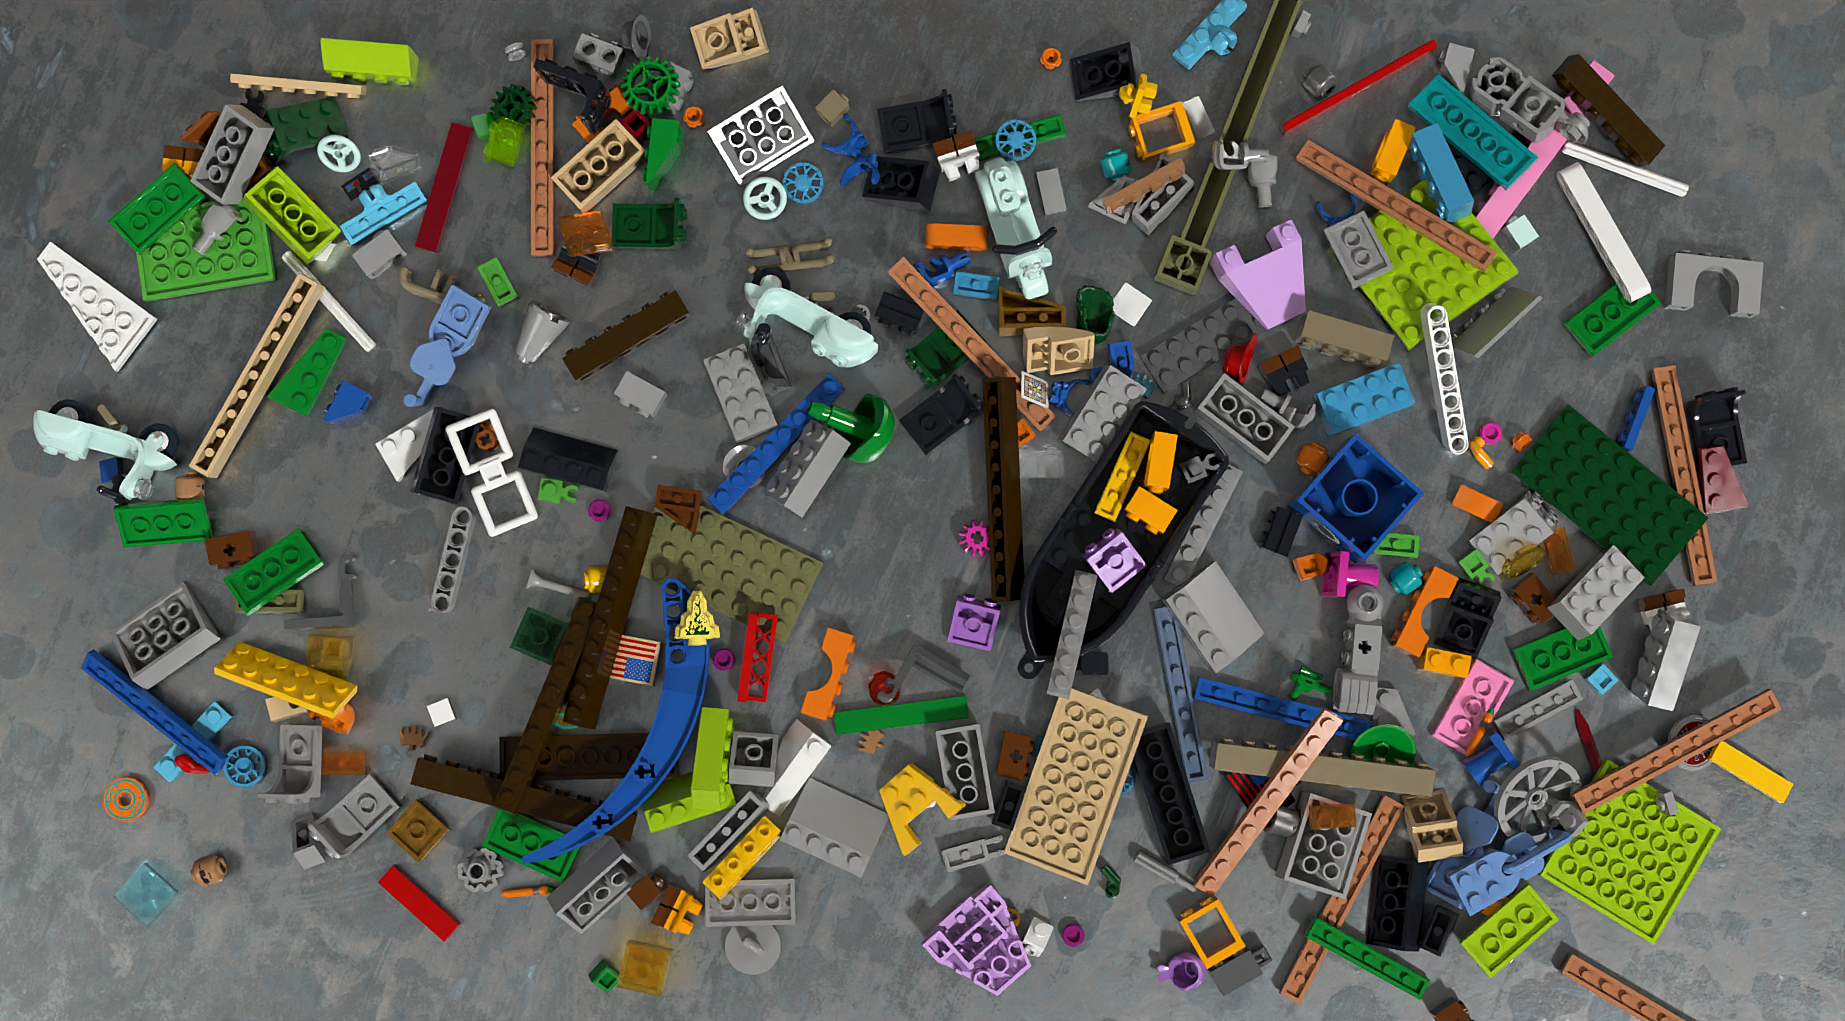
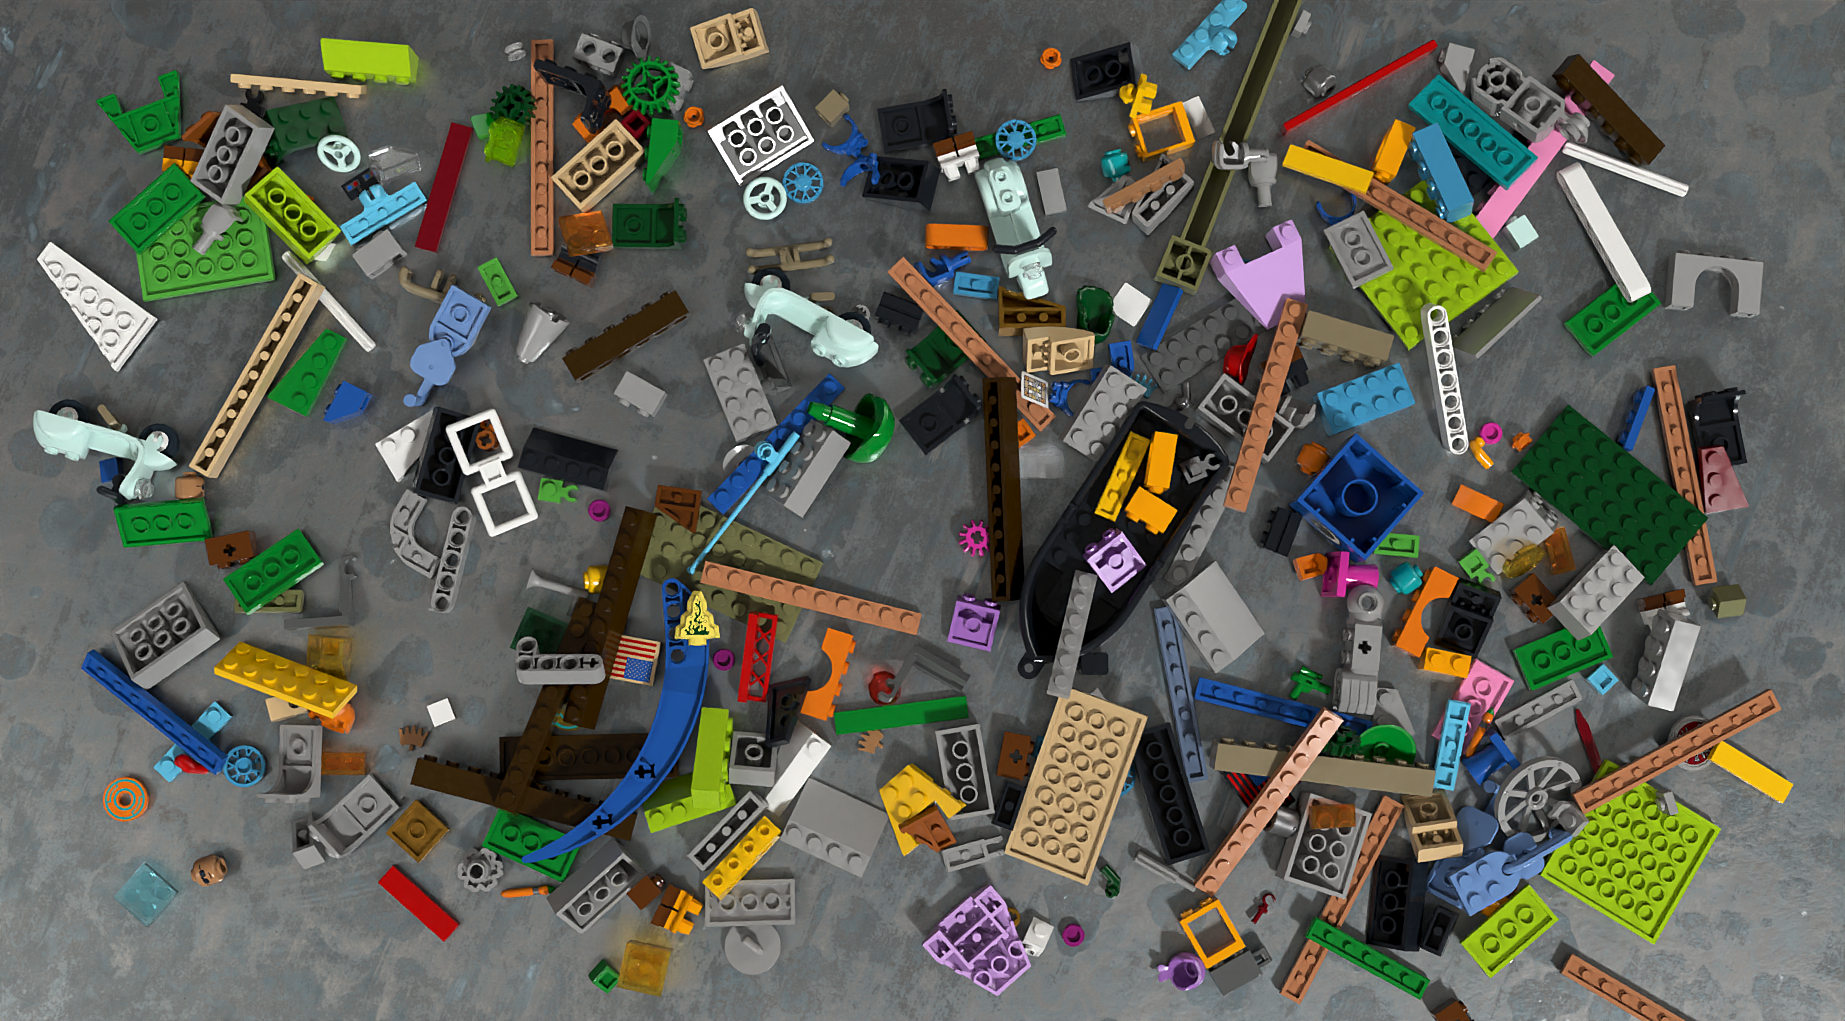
none -> green wing [96,70,181,155]
none -> light grey plate [390,489,441,579]
none -> light grey beam [514,636,606,684]
none -> medium azure piece [686,431,801,575]
none -> nougat plate [700,561,921,635]
none -> black wing [765,676,812,748]
none -> dark orange wing [898,805,957,852]
none -> blue tile [1136,283,1183,350]
none -> nougat plate [1223,298,1308,513]
none -> dark red hand [1251,893,1276,924]
none -> yellow tile [1282,144,1374,195]
none -> dark green gear [1322,723,1361,757]
none -> medium azure plate [1433,698,1471,791]
none -> olive brick [1708,584,1747,618]

